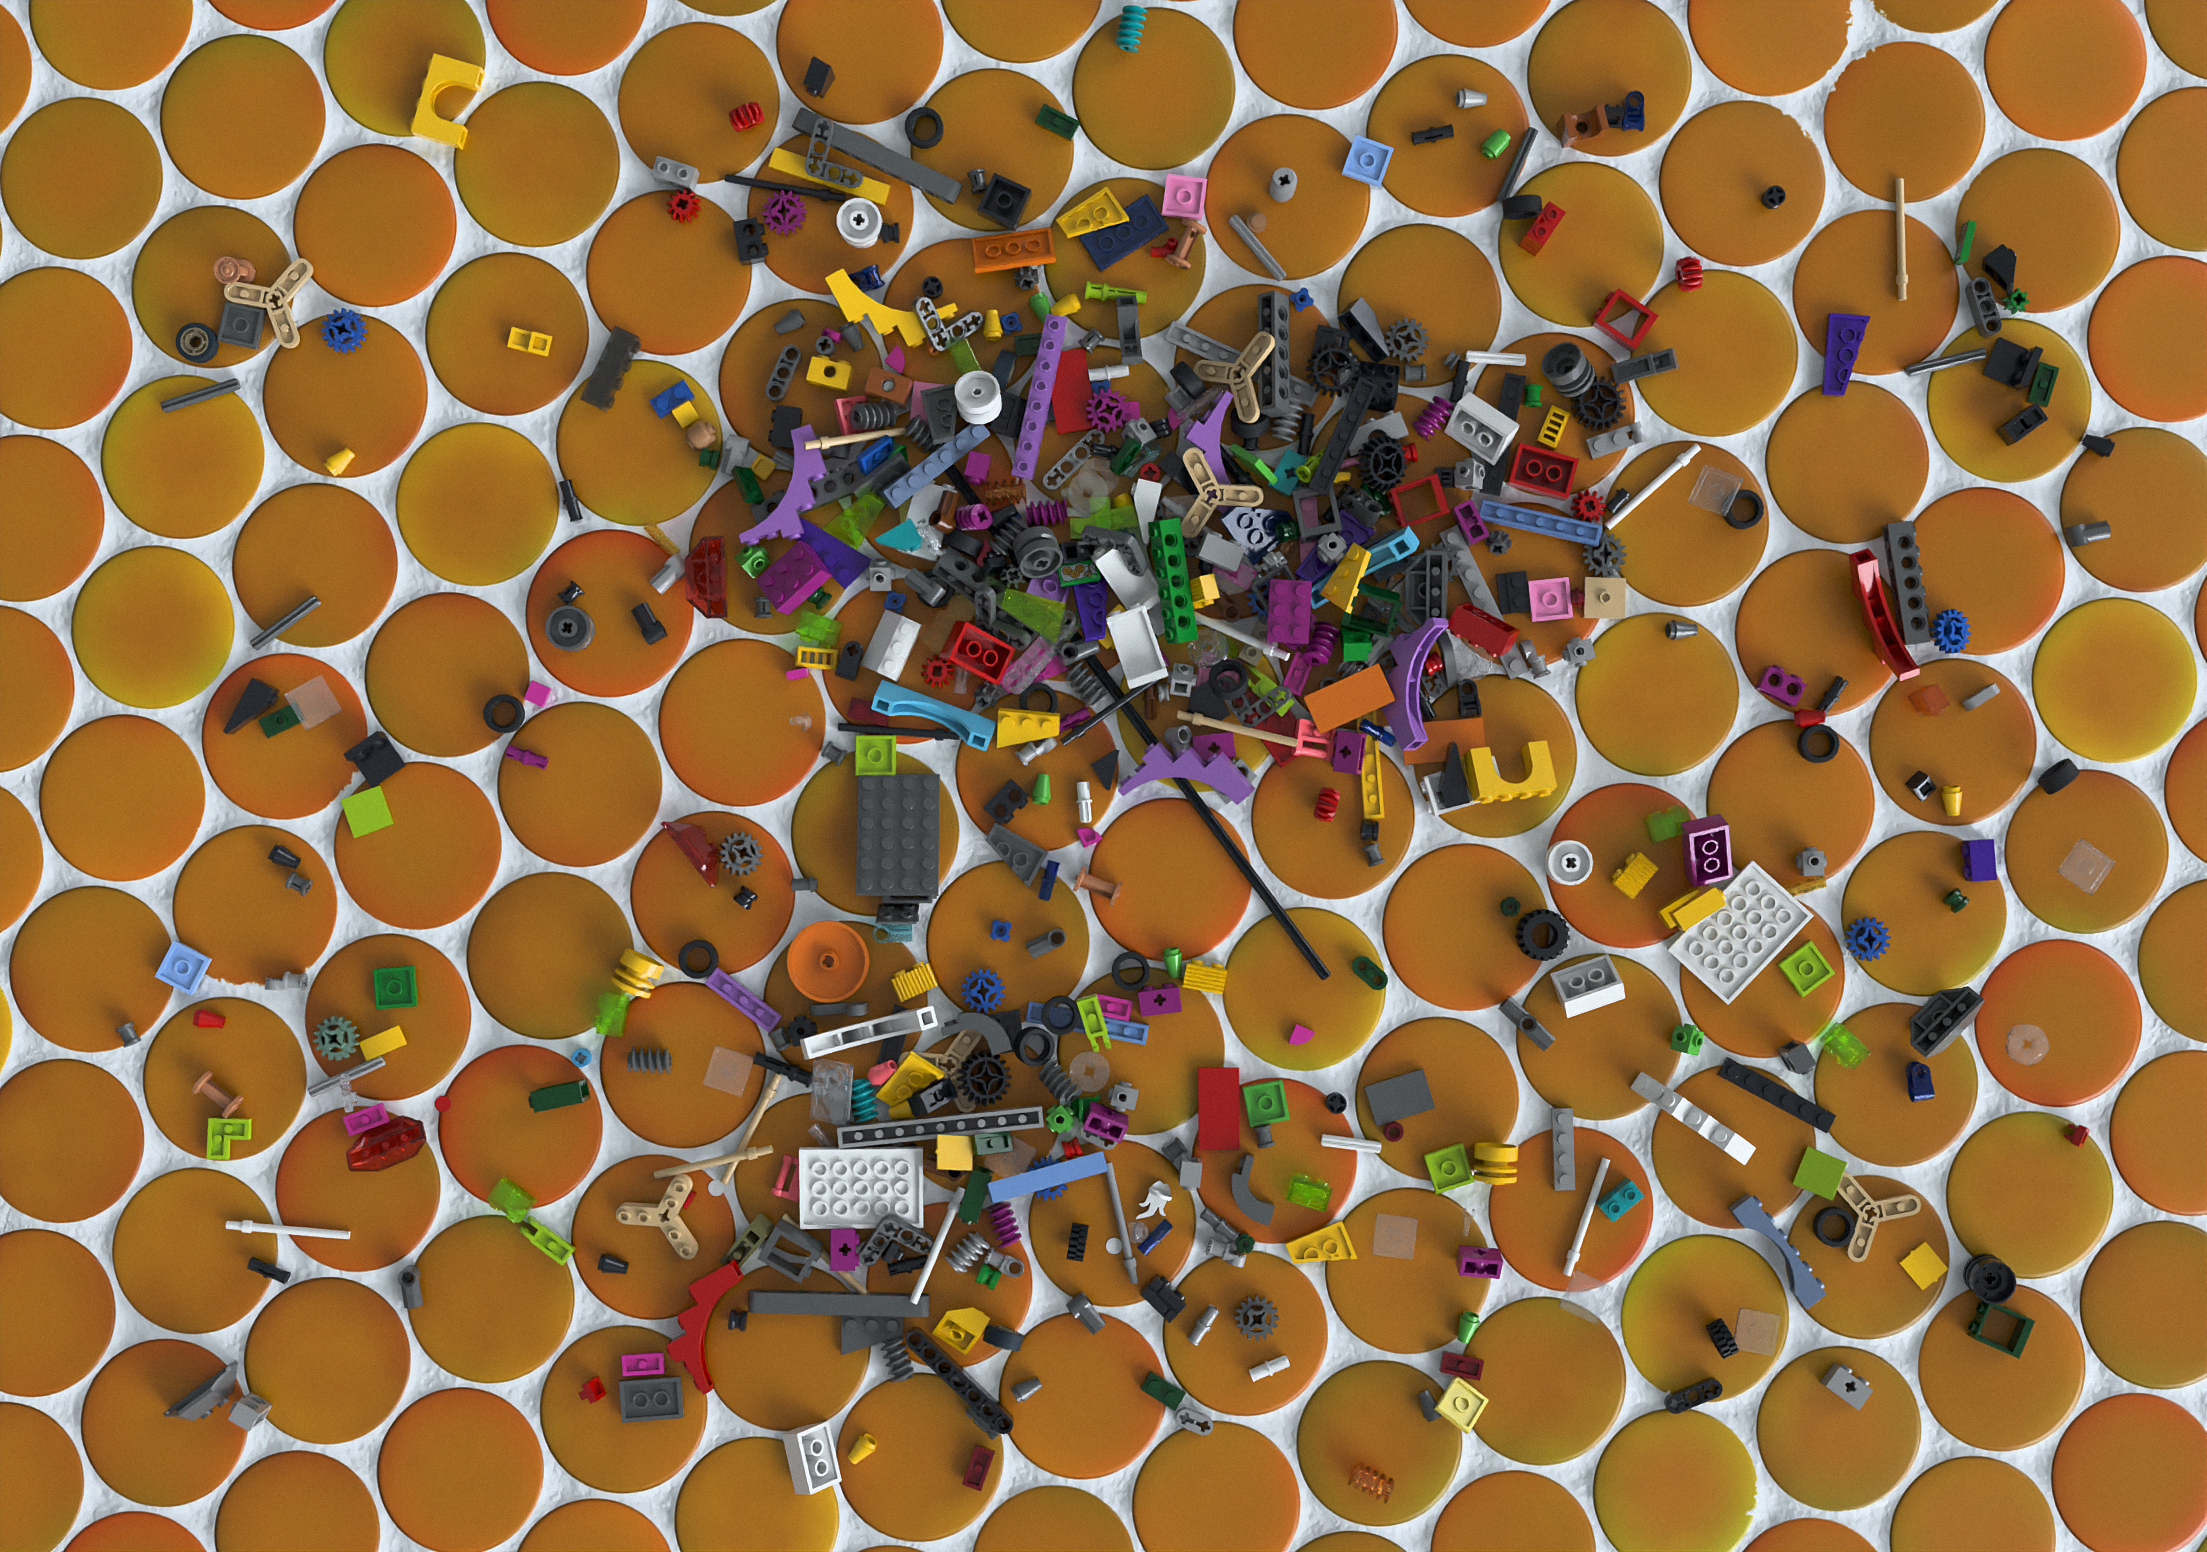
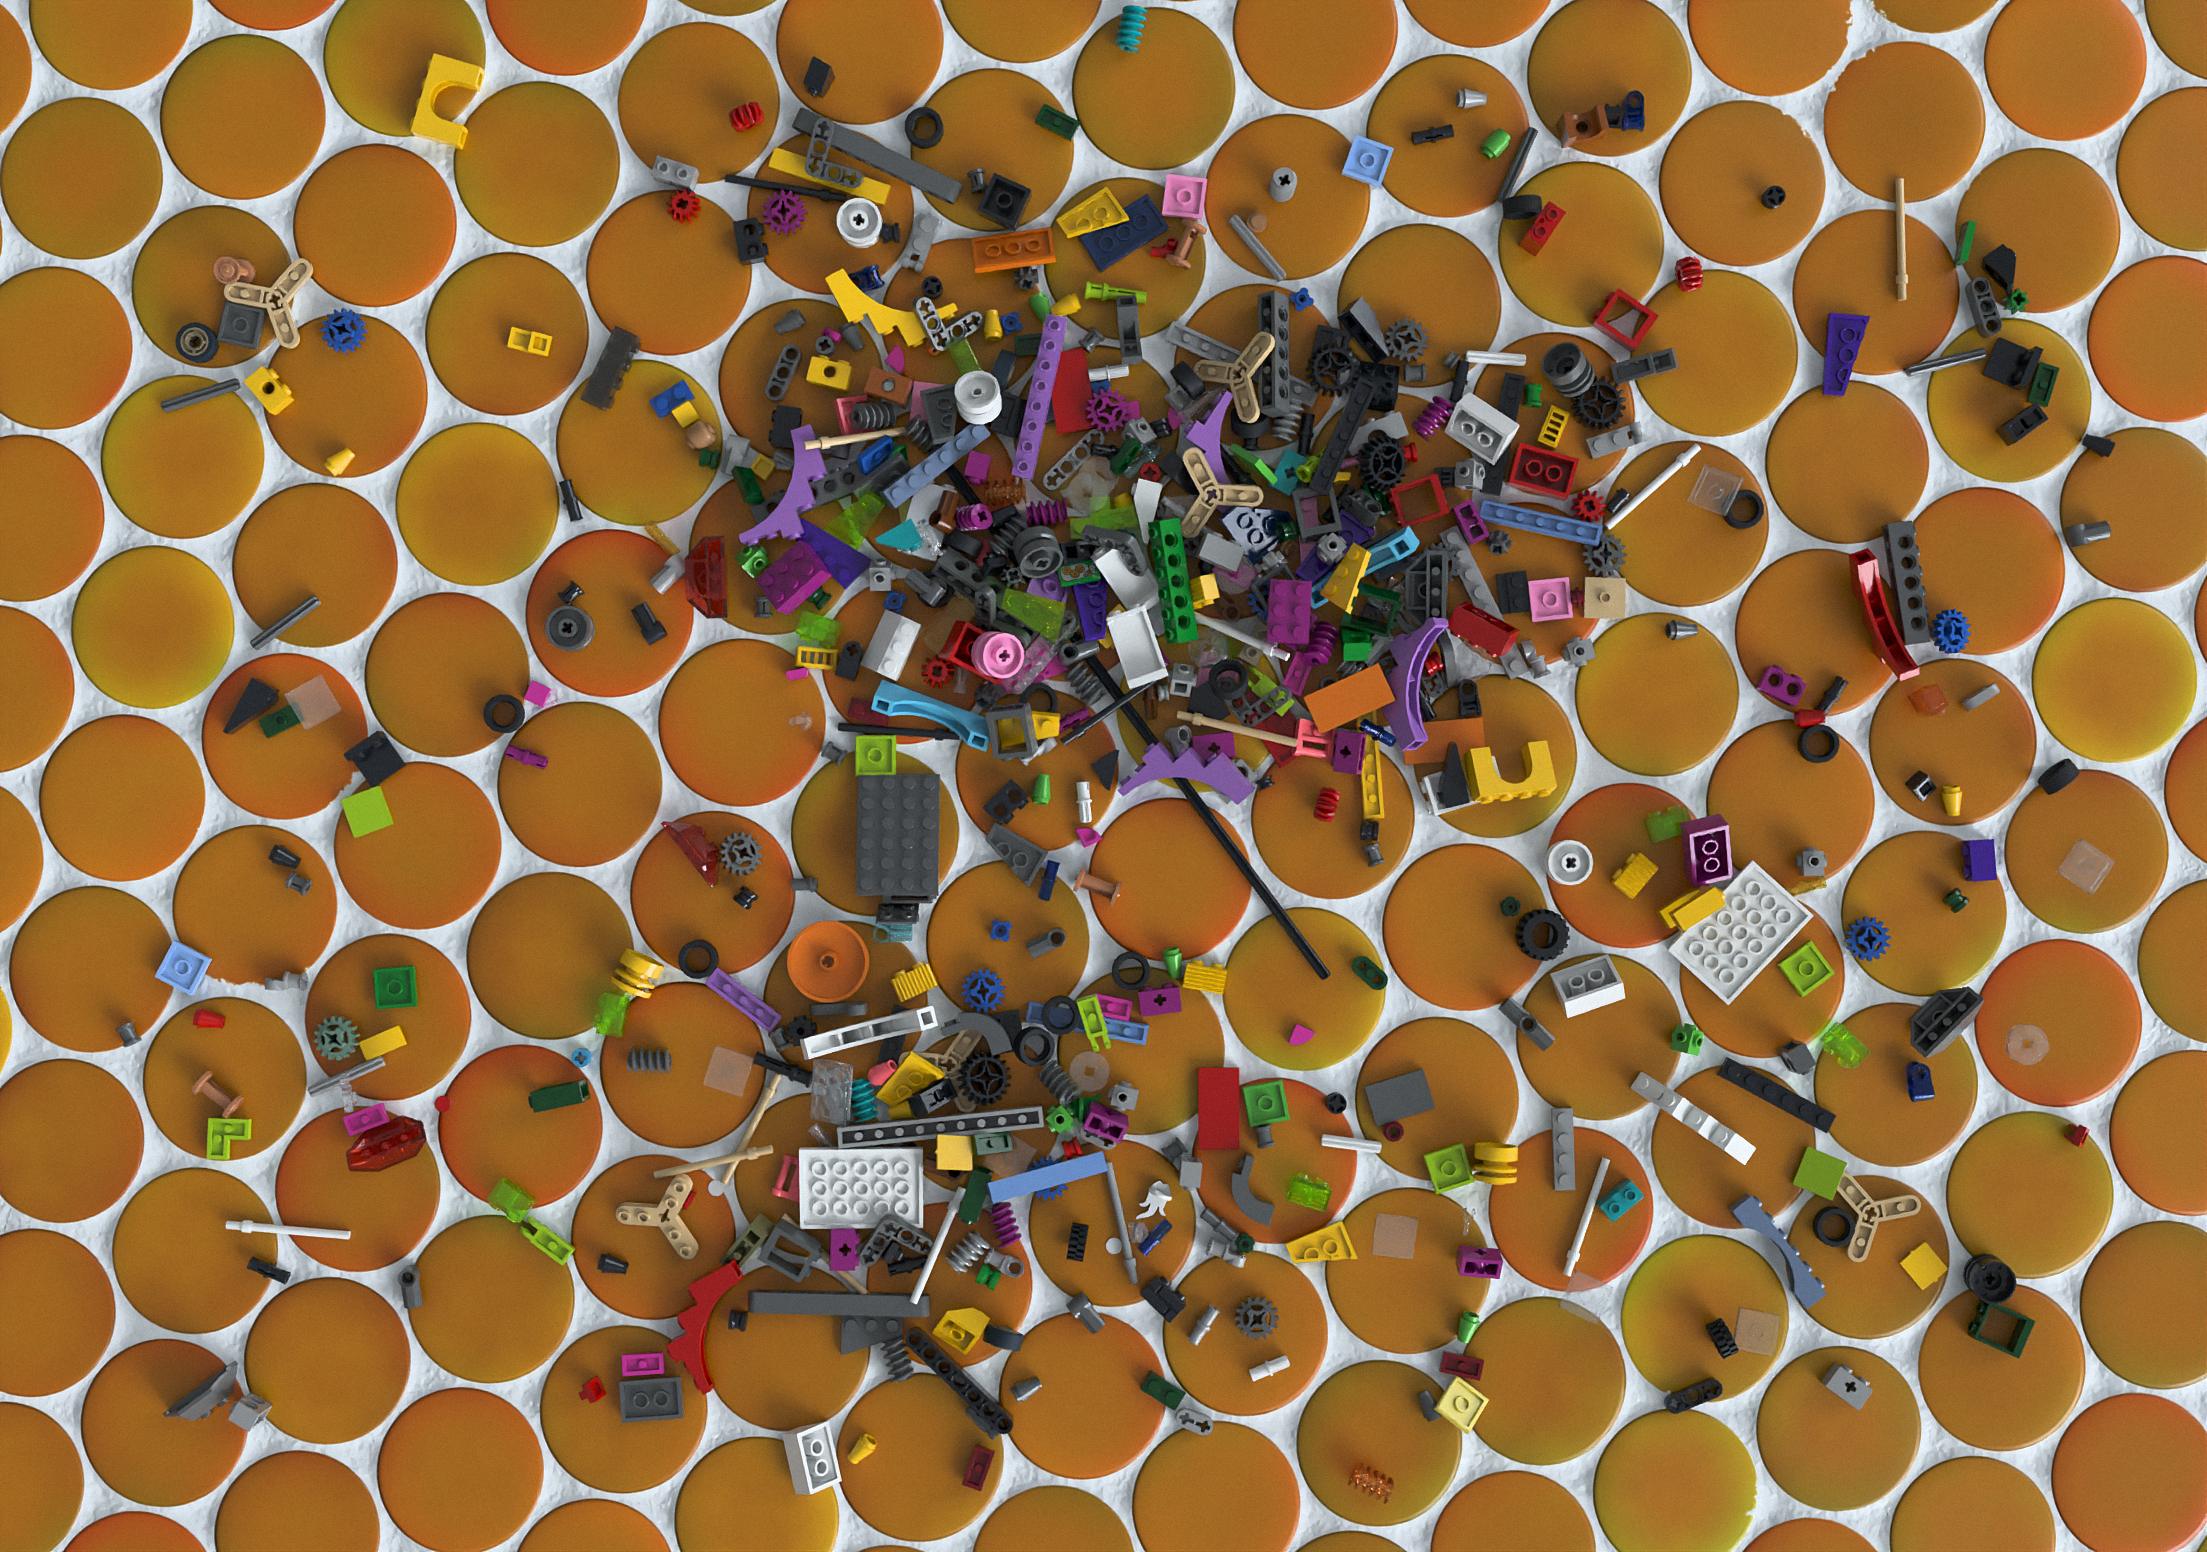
none -> yellow brick [244,366,294,415]
none -> light grey plate [901,213,940,273]
none -> bright pink wheel [971,631,1024,678]
none -> dark grey window [985,703,1038,761]
none -> black bush [1255,775,1275,791]

